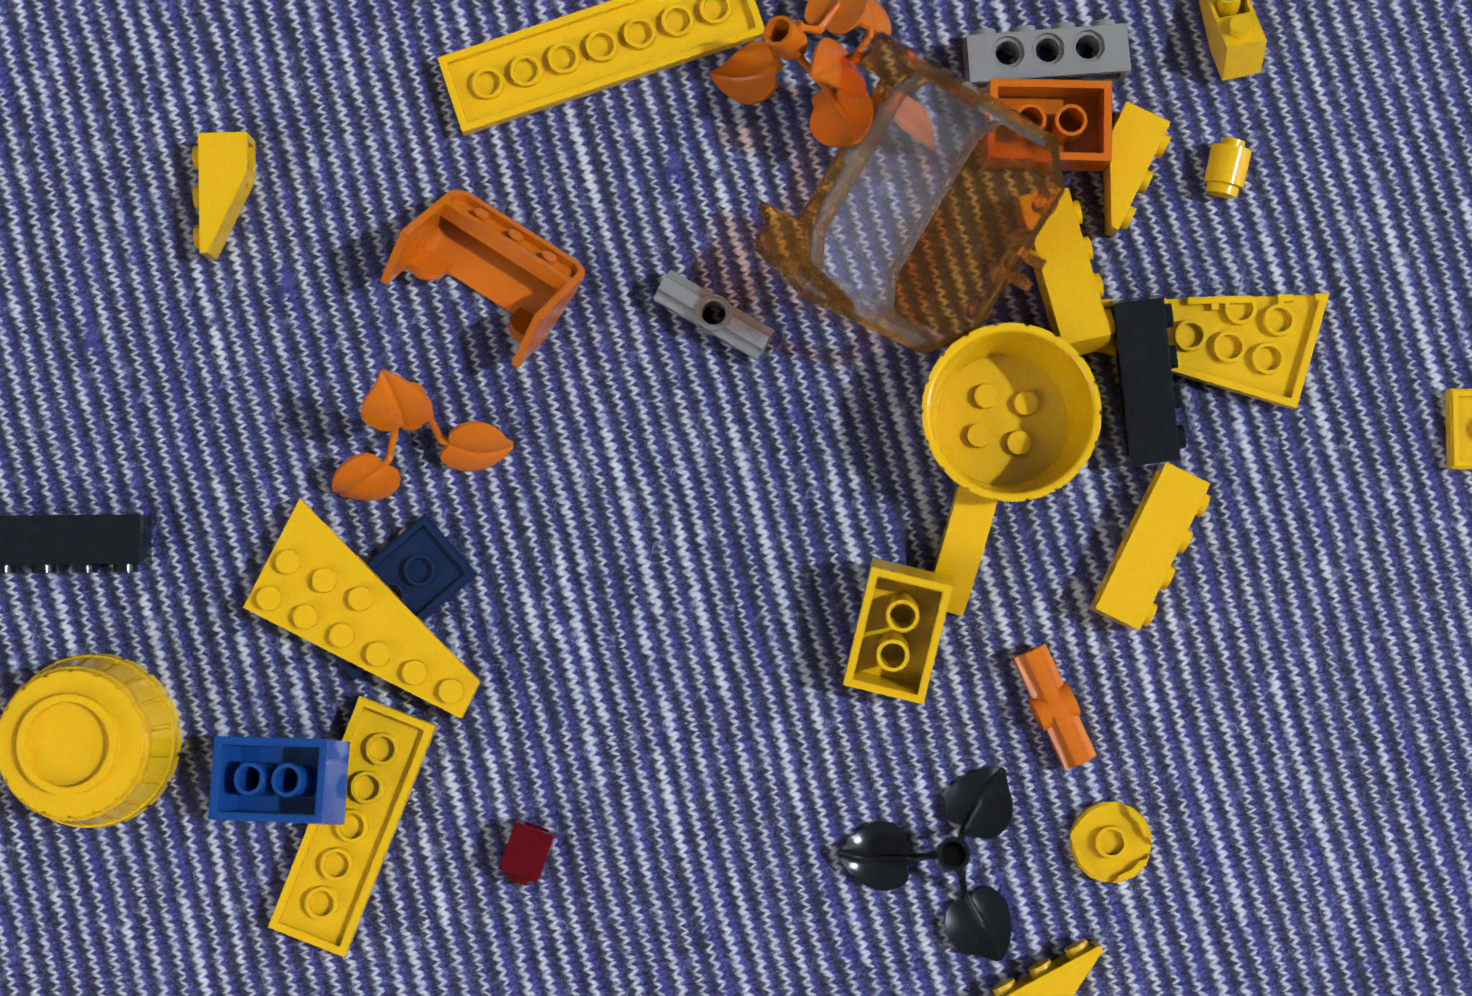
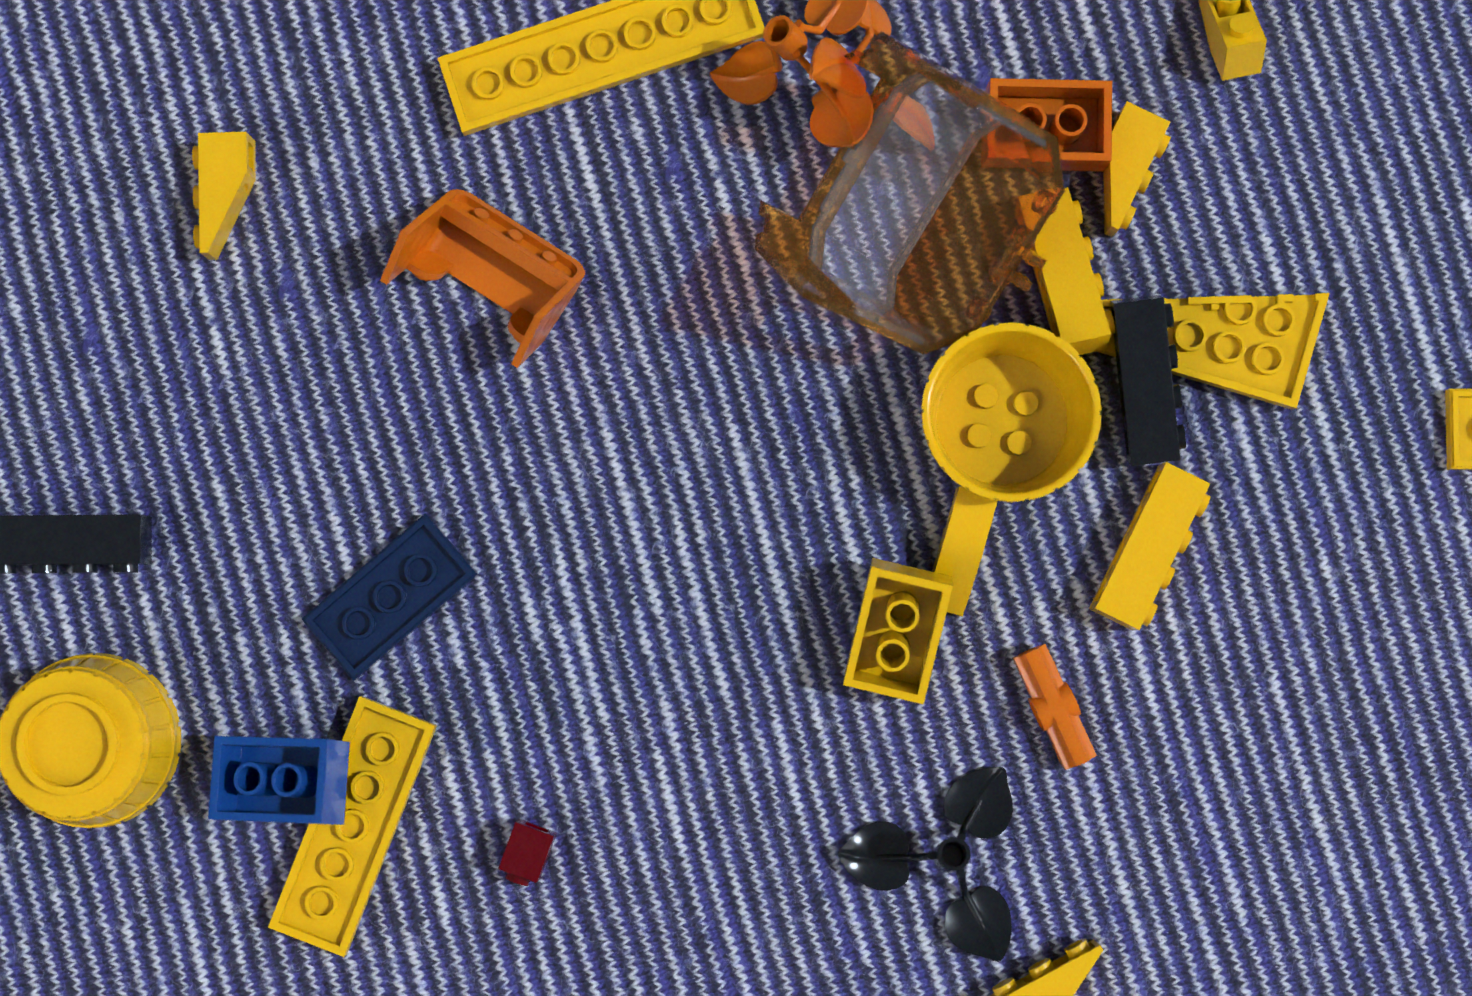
yellow wing [243,498,481,719] -> none
orange plant [331,369,514,501] -> none
light grey piece [653,269,775,361] -> none
light grey brick [962,19,1131,93] -> none
yellow tile [1069,801,1152,883] -> none
yellow brick [1203,137,1252,199] -> none

